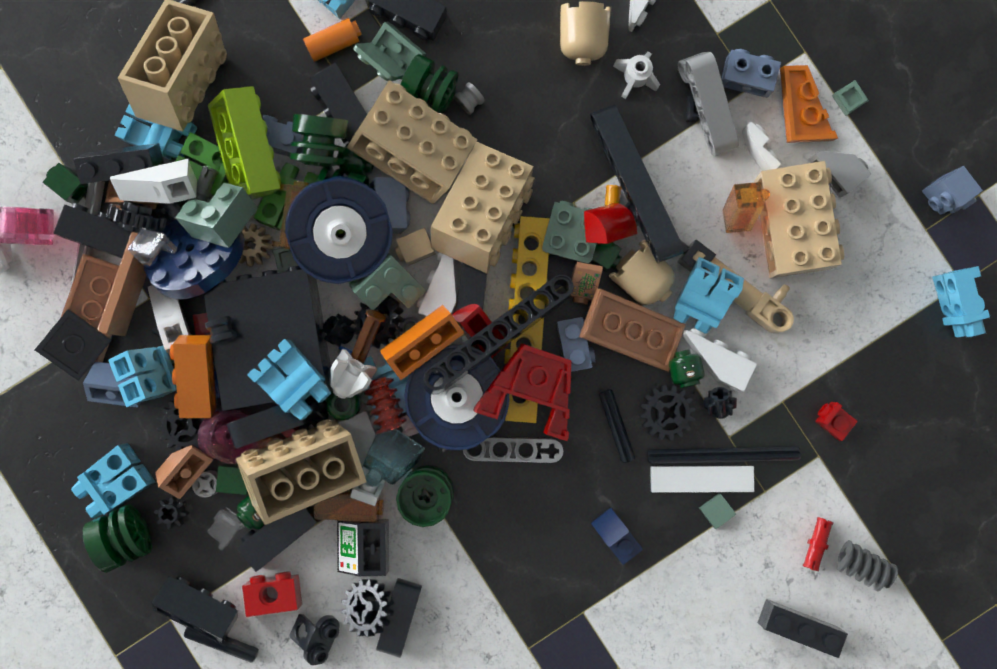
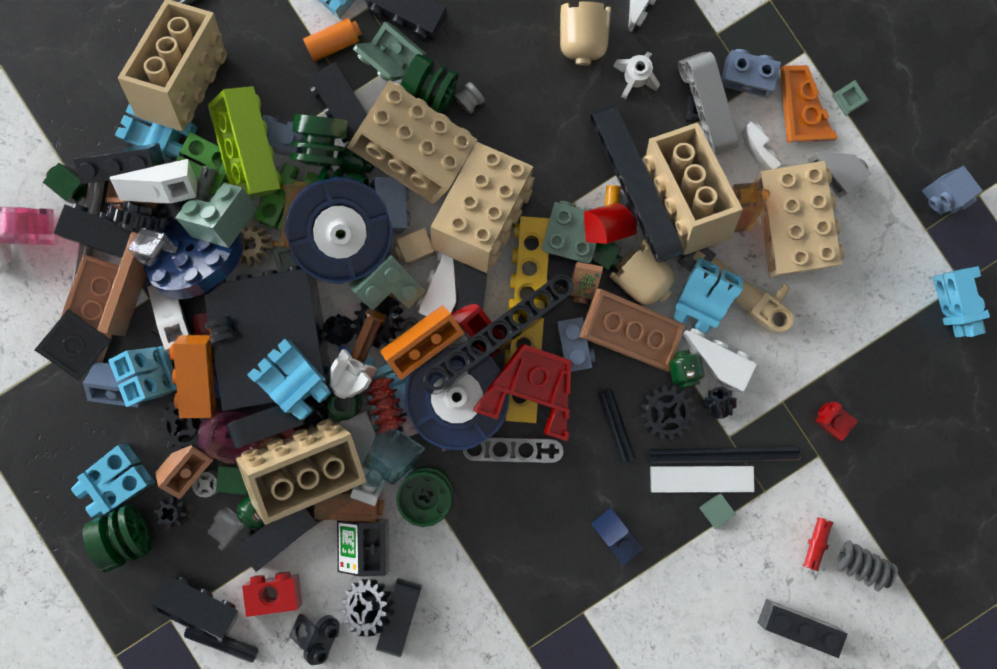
none -> tan brick [644,122,743,255]

